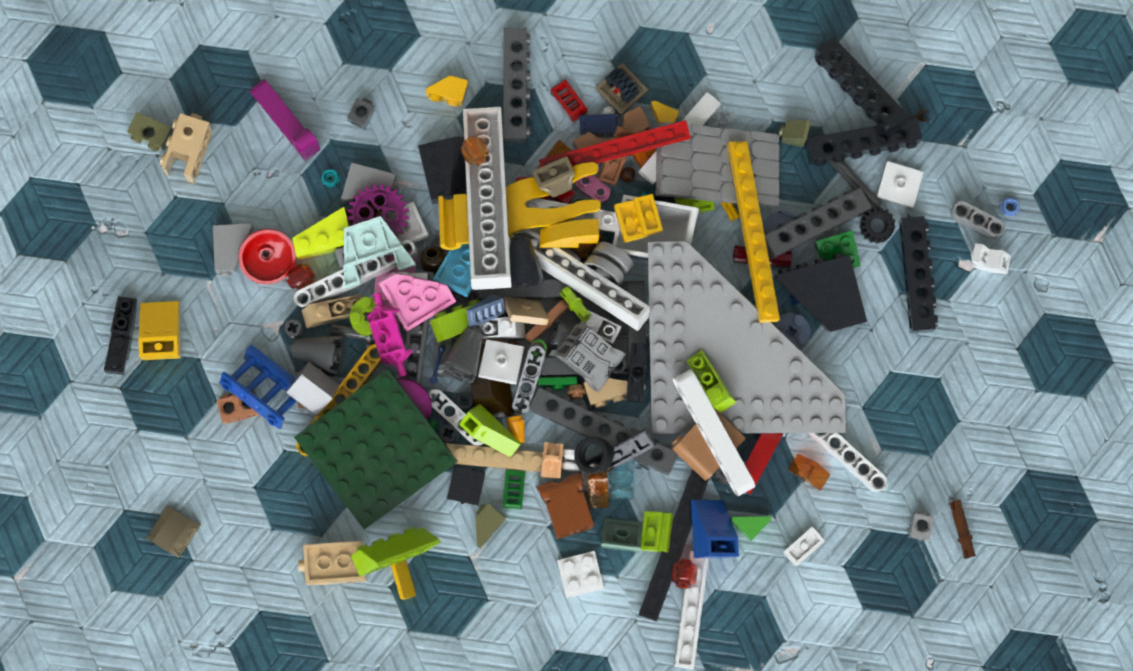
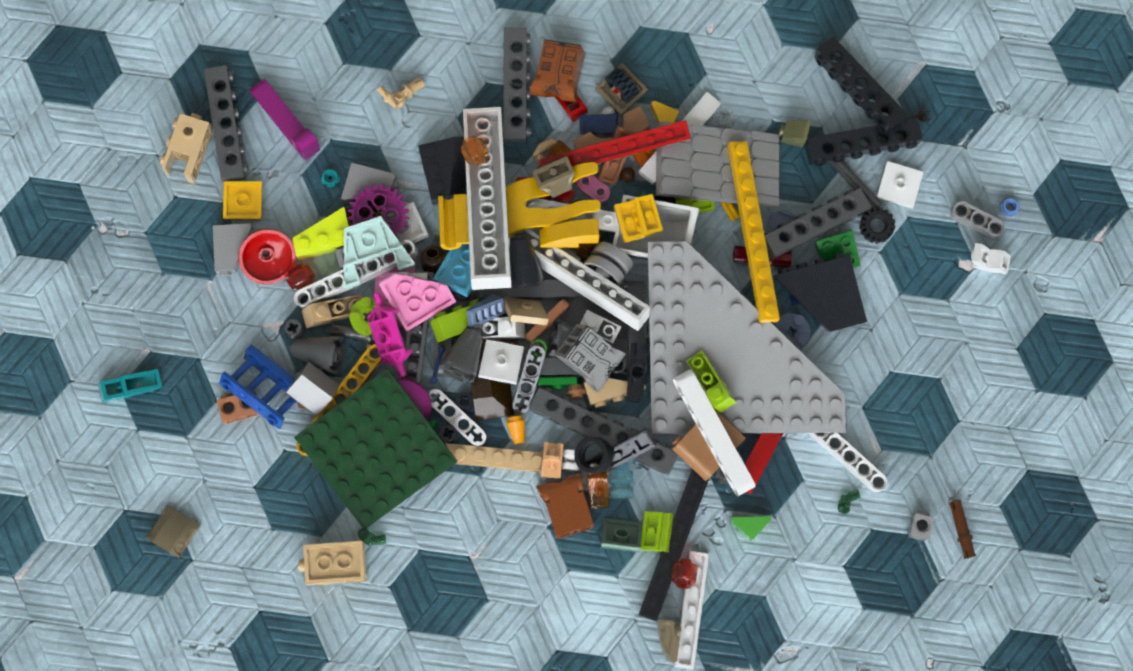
black slope [104,296,137,375] -> none
olive brick [127,112,174,152] -> none
yellow slope [139,301,181,360] -> none
dark grey brick [347,98,375,130] -> none
lime slope [351,526,441,577] -> none
yellow slope [391,560,416,600] -> none
yellow slope [426,76,469,107] -> none
black piece [447,466,485,506] -> none
lime slope [459,404,521,457] -> none
olive slope [475,503,506,549] -> none
green slope [503,470,525,510] -> none
white plate [557,551,604,599] -> none
lime pin [560,287,592,322] -> none
blue slope [691,500,739,559] -> none
white plate [783,527,825,567] -> none
clear orange slope [788,454,830,491] -> none
black brick [899,216,938,334] -> none
none -> teal slope [98,369,162,403]
none -> dark grey brick [204,65,248,183]
none -> yellow plate [223,181,263,220]
none -> clear green arm [358,528,386,546]
none -> tan pin [377,77,425,110]
none -> dark orange piece [530,39,586,102]
none -> tan arm [533,137,556,163]
none -> dark tan slope [657,619,681,663]
none -> clear green arm [837,489,861,514]

